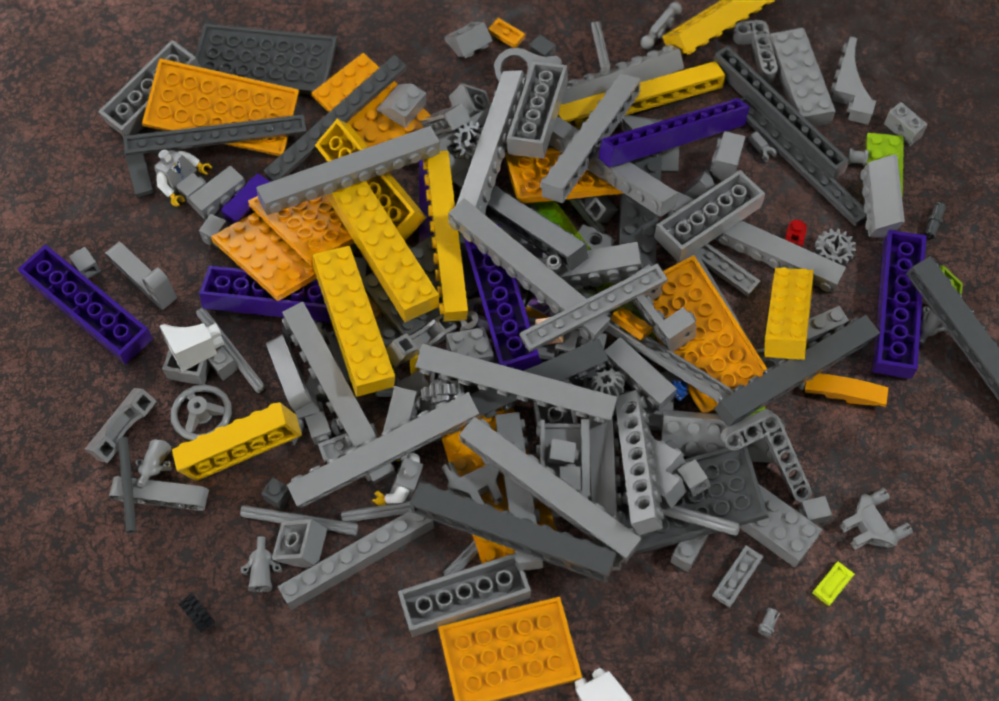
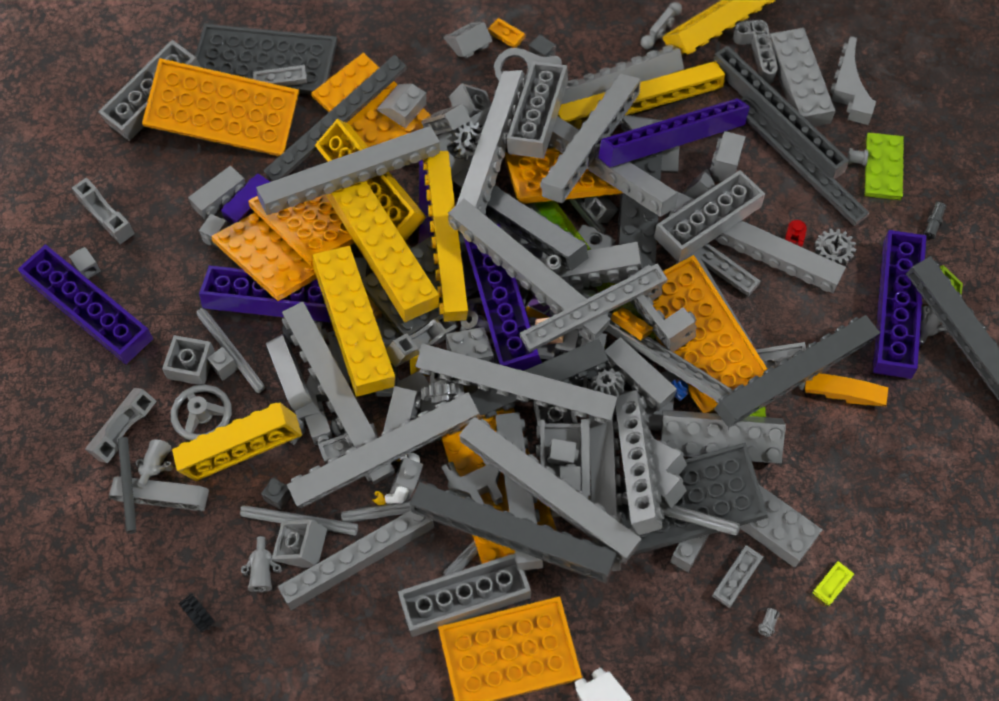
light grey beam [105,241,177,310] -> none
dark grey plate [123,114,306,156] -> none
dark grey tile [124,152,154,198] -> none
torso [154,150,212,207] -> none
white hips [160,323,224,372] -> none
light grey brick [176,173,206,205] -> none
light grey axle [591,21,611,73] -> none
light grey brick [677,459,711,497] -> none
light grey beam [720,409,812,502] -> none
light grey bar [748,132,777,162] -> none
yellow brick [764,267,814,360] -> none
light grey brick [797,496,832,524] -> none
light grey brick [806,306,849,347] -> none
light grey connector [840,488,913,550] -> none
light grey slope [860,155,905,238] -> none
light grey brick [884,102,928,146] -> none
none -> light grey arch [72,177,135,244]
none -> light grey plate [253,65,307,86]

